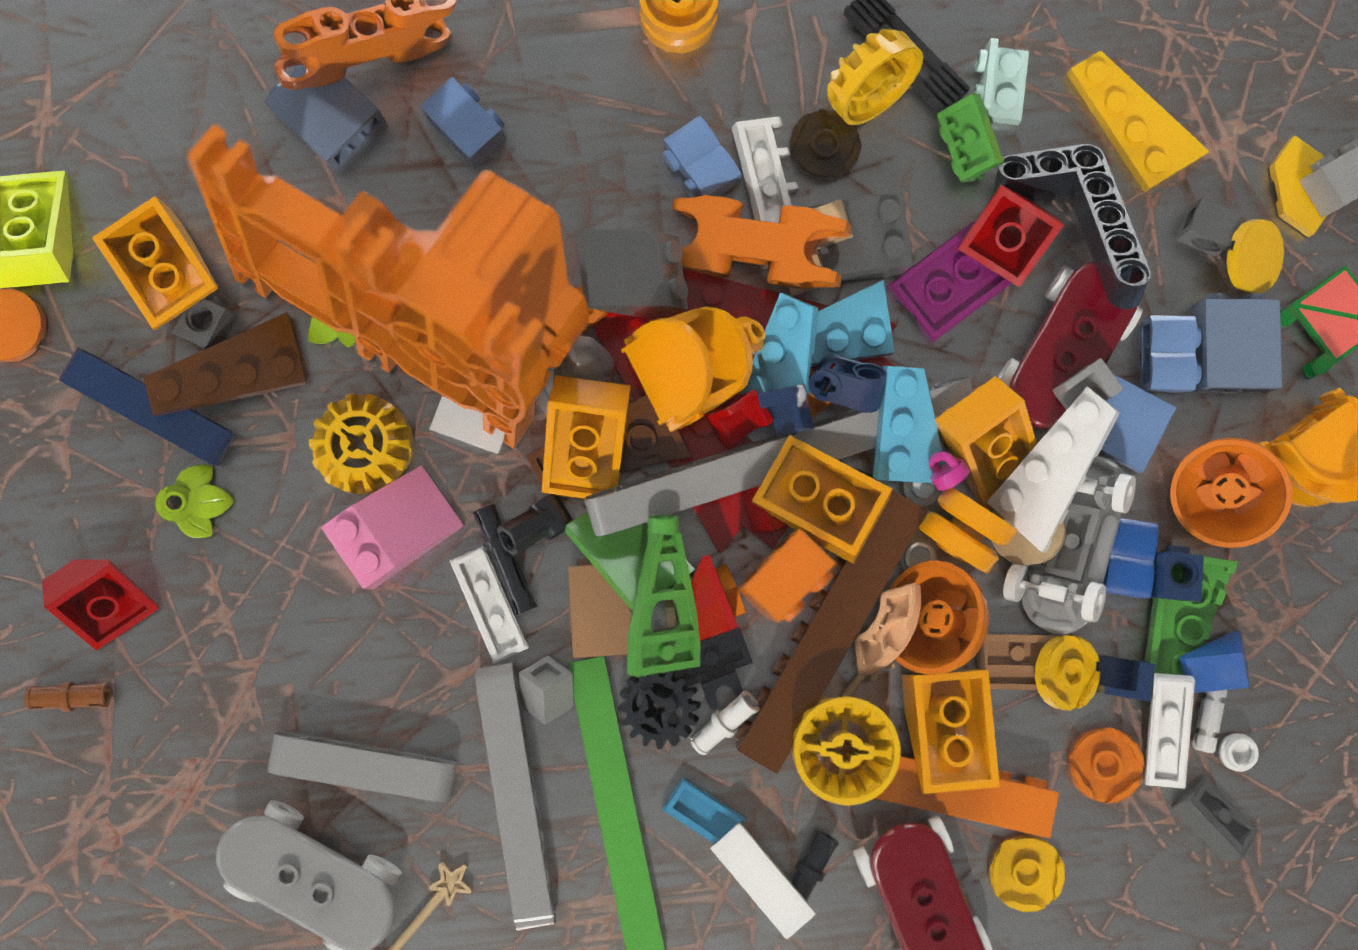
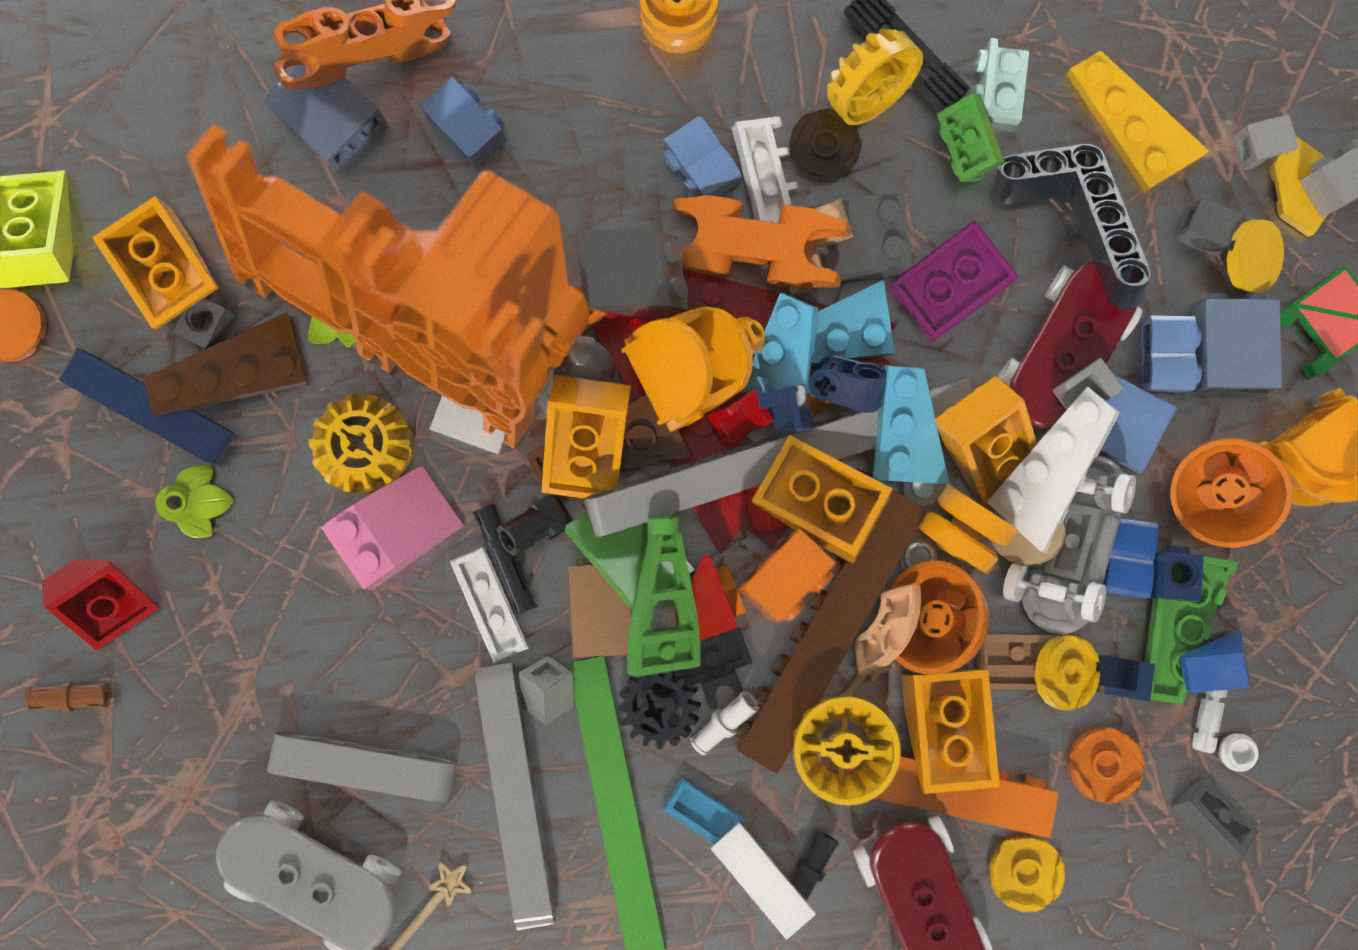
dark pink tile [929,452,970,491] -> none
red slope [957,184,1064,288] -> none
white tile [1144,673,1195,789] -> none
none -> light grey panel [1232,114,1299,171]

